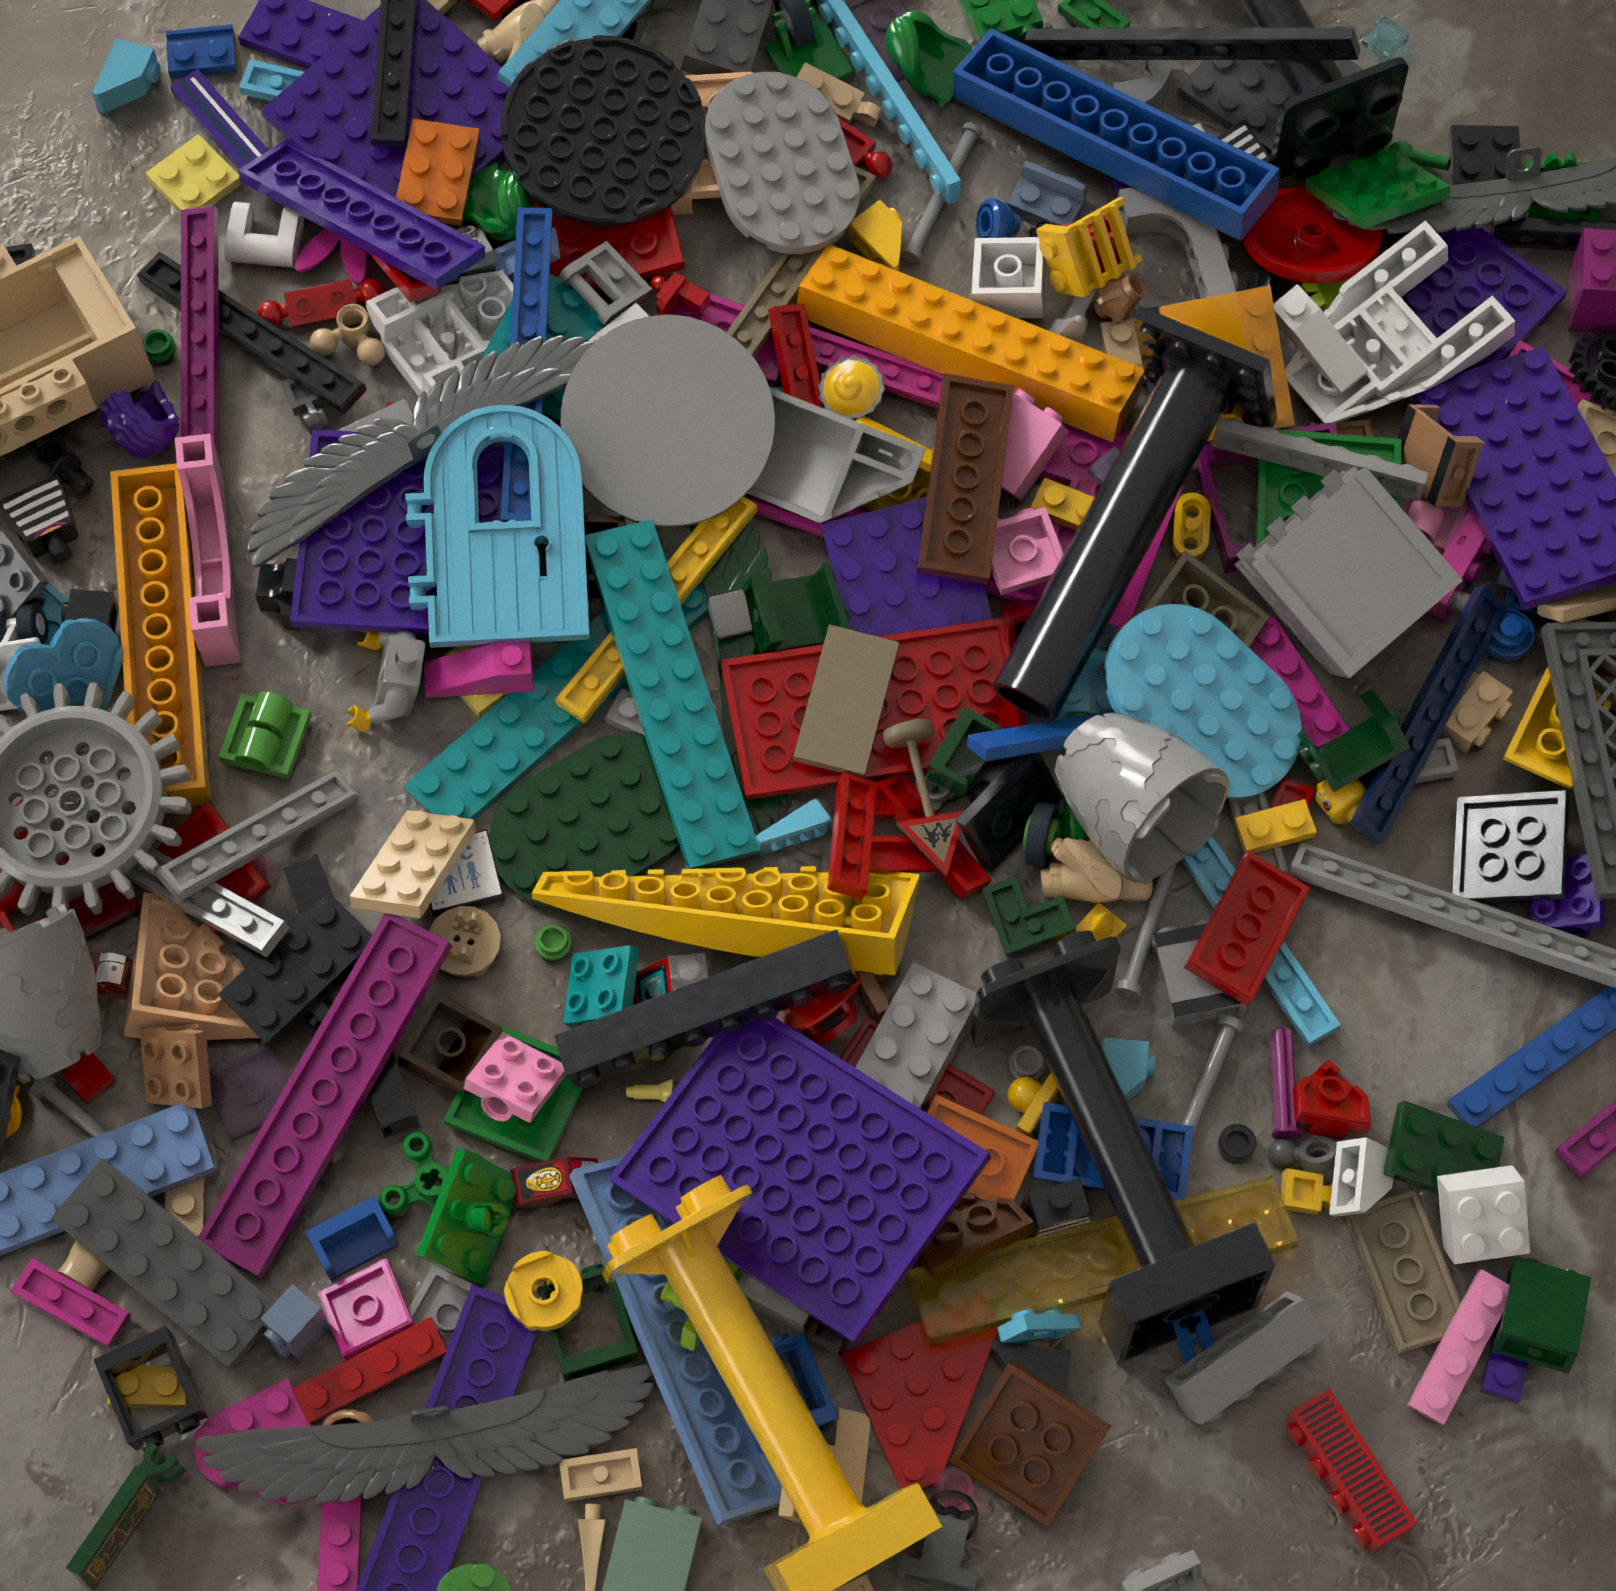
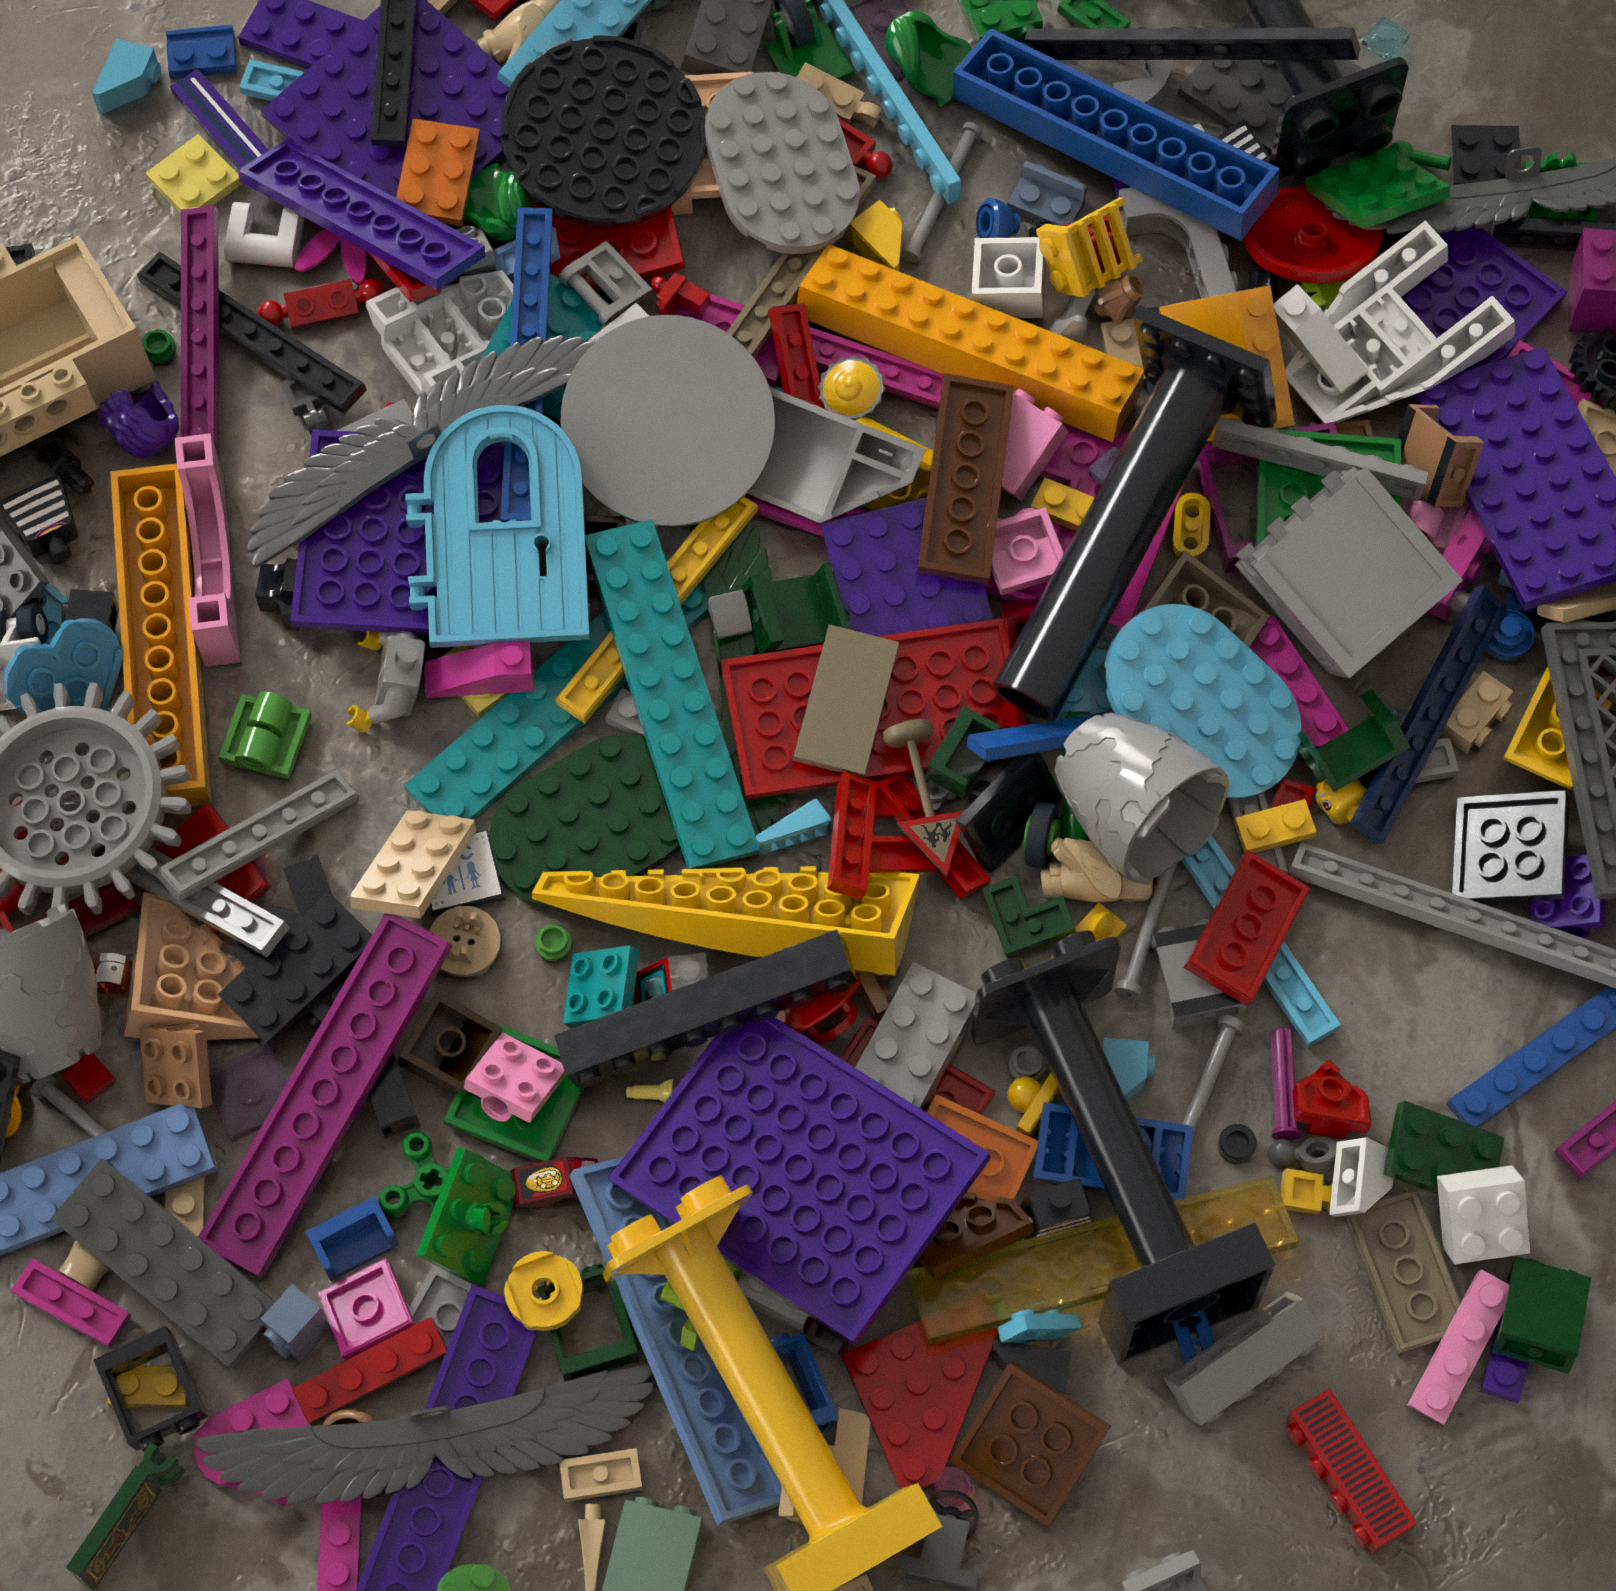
tan piece [310,304,385,366] -> none

